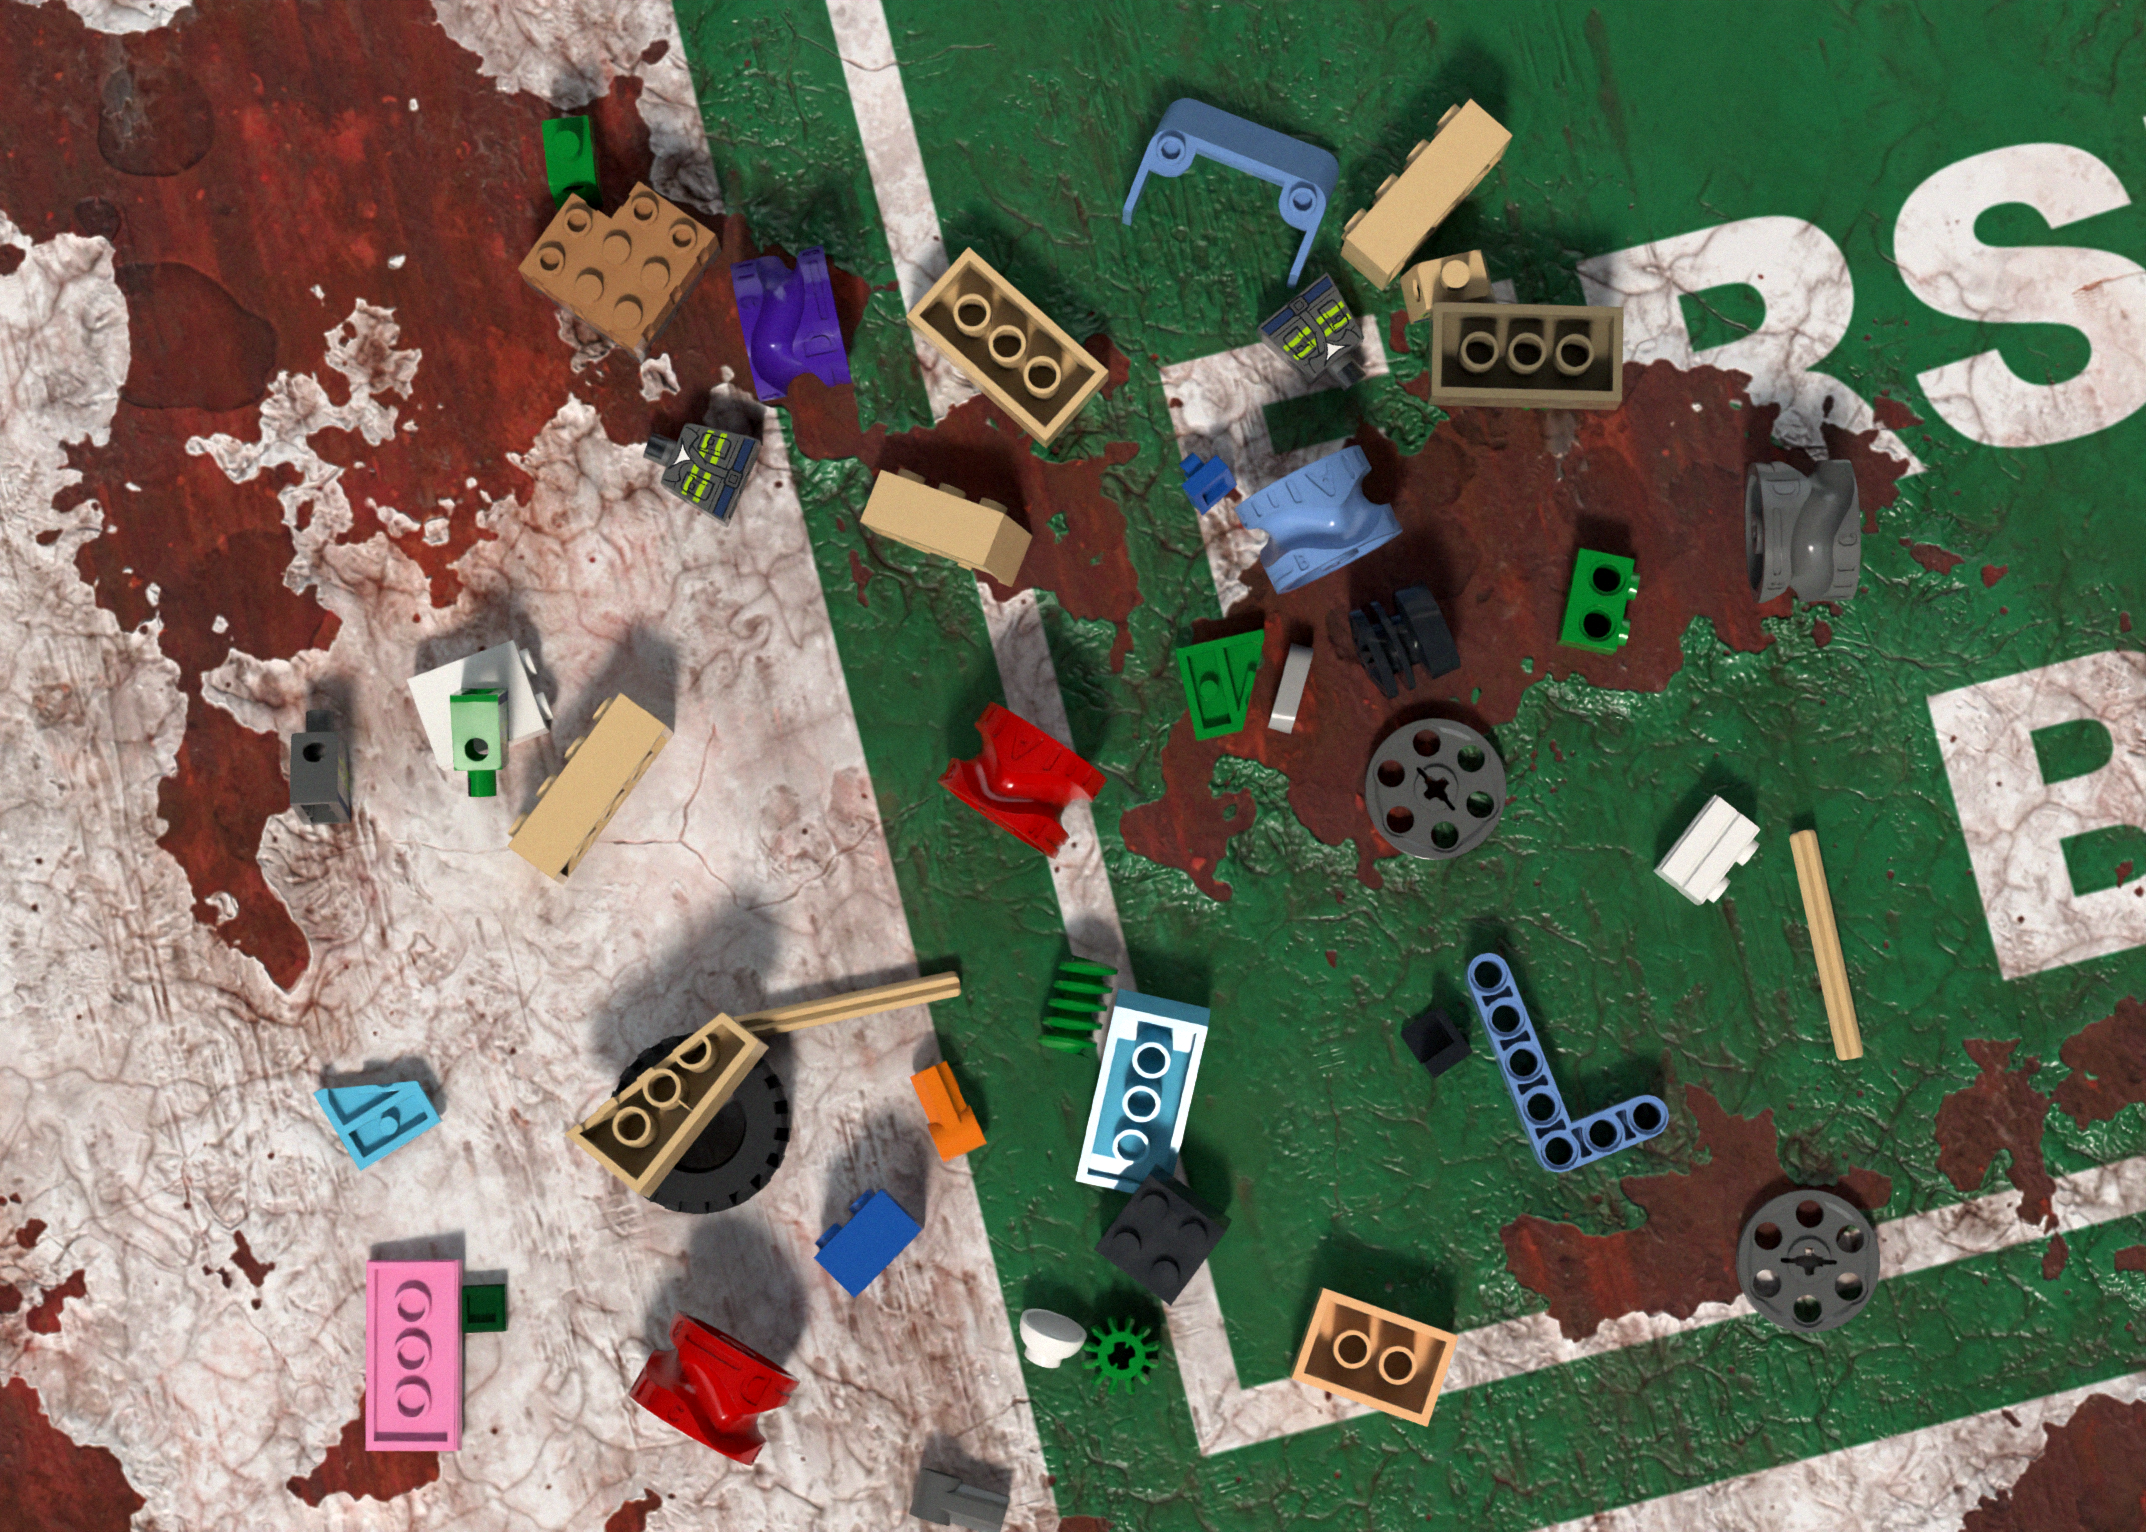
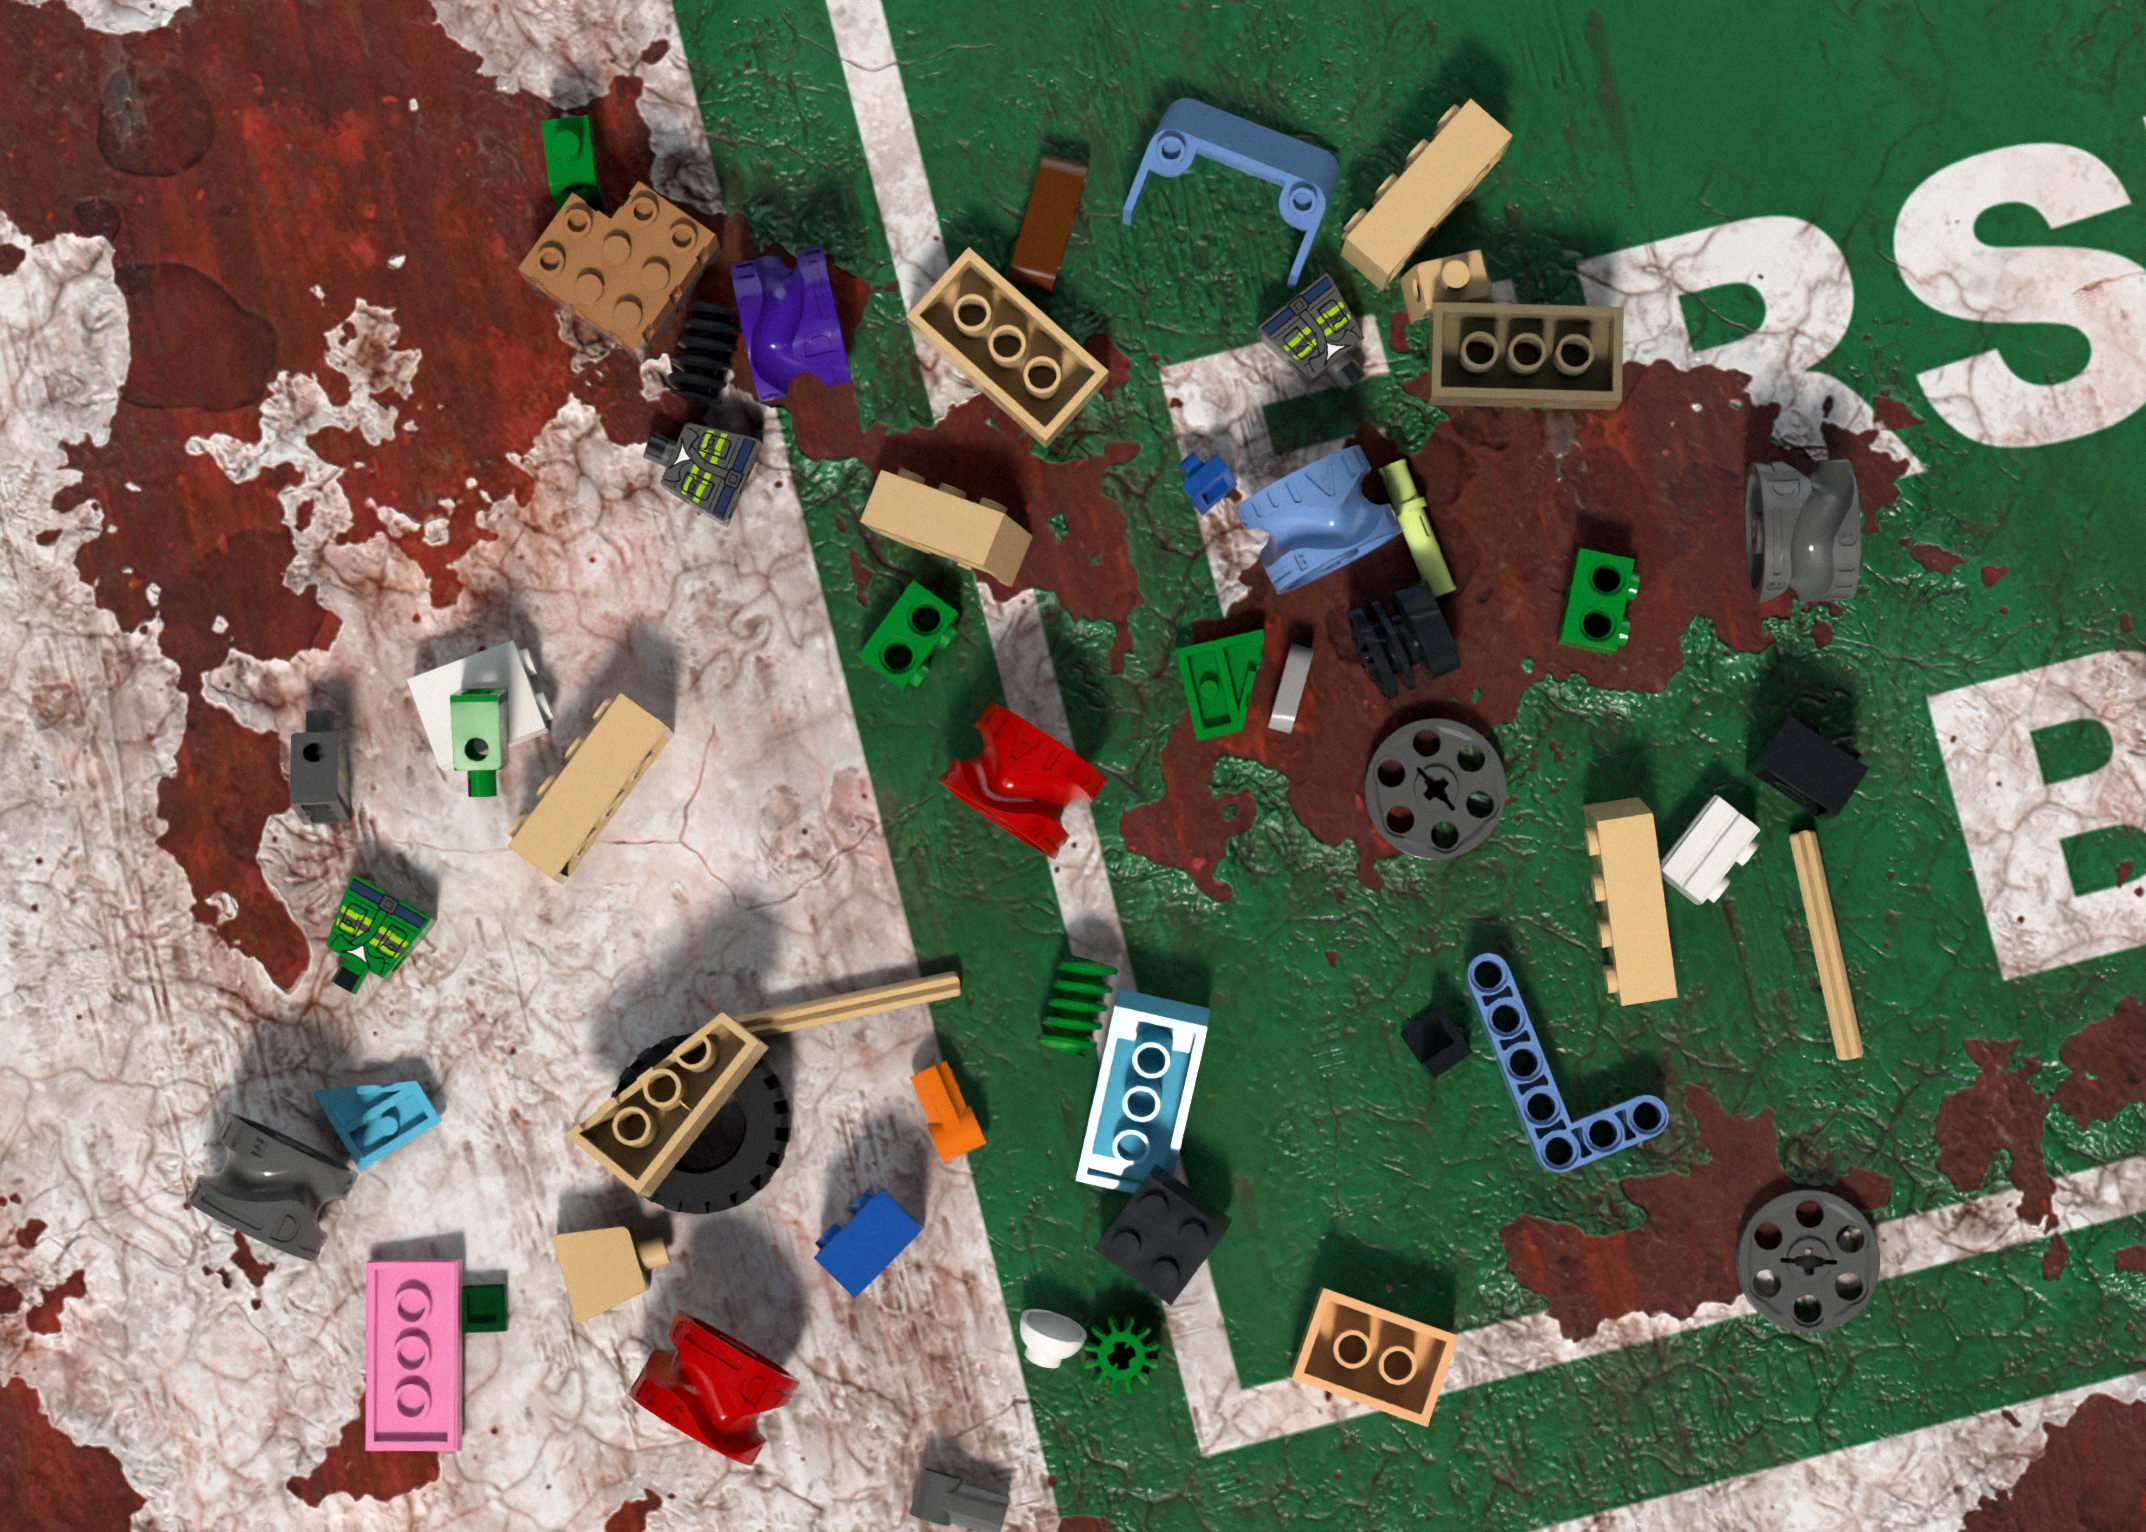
none -> dark grey piece [186,1113,359,1262]
none -> torso [326,874,437,995]
none -> tan torso [551,1225,671,1323]
none -> black piece [666,301,743,406]
none -> green brick [858,580,961,693]
none -> reddish brown beam [1007,153,1089,294]
none -> yellowish green pin [1377,459,1457,599]
none -> tan wedge [1583,797,1678,1006]
none -> black brick [1745,715,1869,822]

